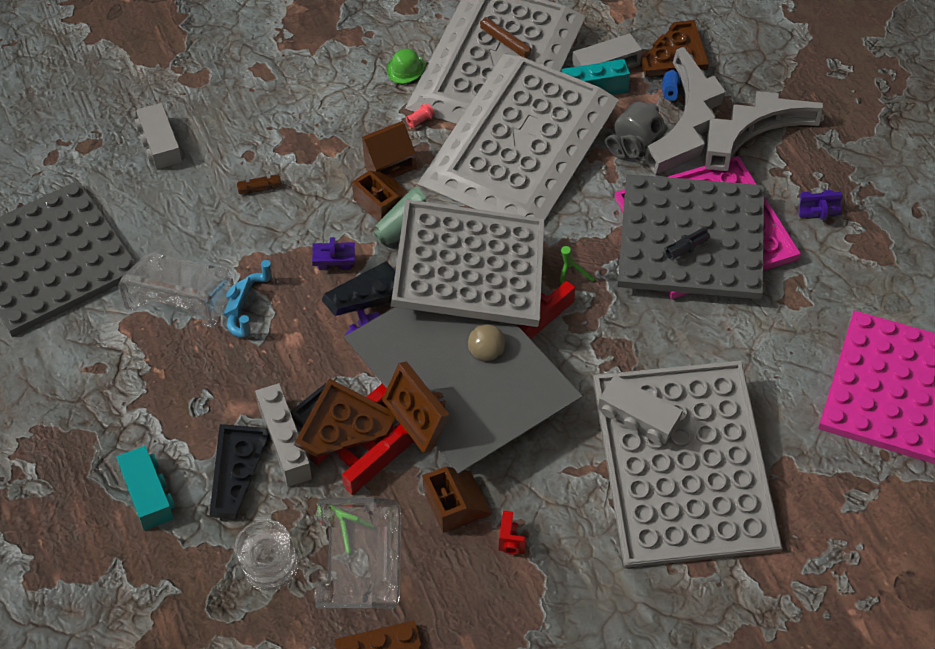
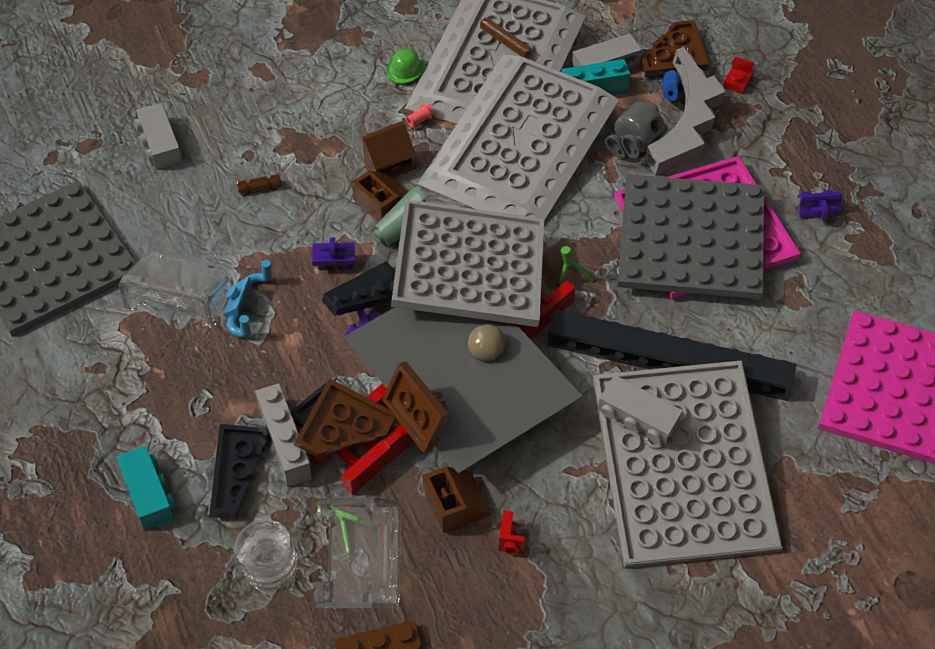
black axle [664,228,710,261] -> none
light grey arch [705,91,823,171] -> none
none -> black brick [548,310,797,401]
none -> red bracket [723,56,754,94]

